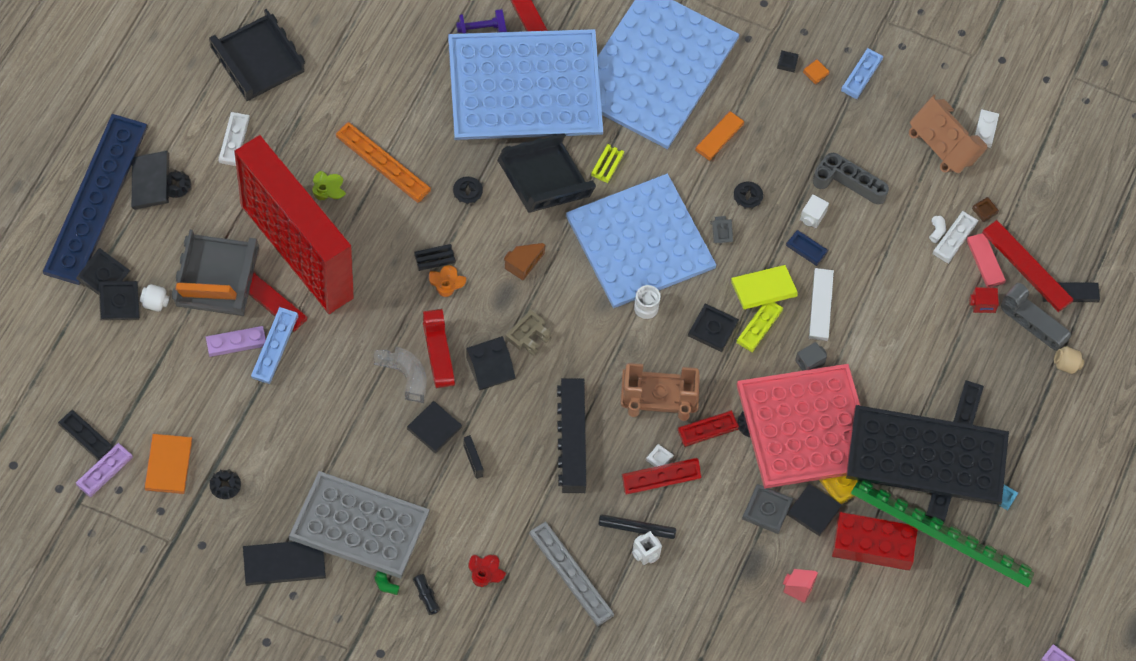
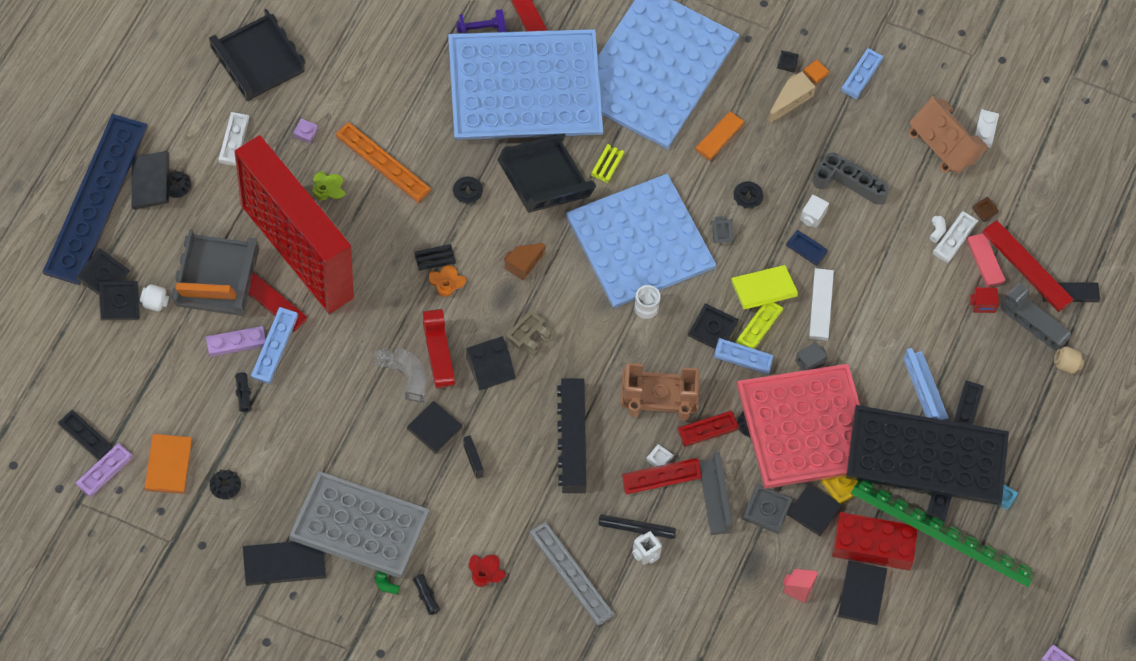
none -> black pin [235,372,252,413]
none -> lavender plate [293,119,318,143]
none -> dark grey fence [699,452,732,535]
none -> light blue tile [714,338,774,375]
none -> tan slope [768,72,815,123]
none -> black tile [838,560,888,625]
none -> light blue fence [903,348,949,421]

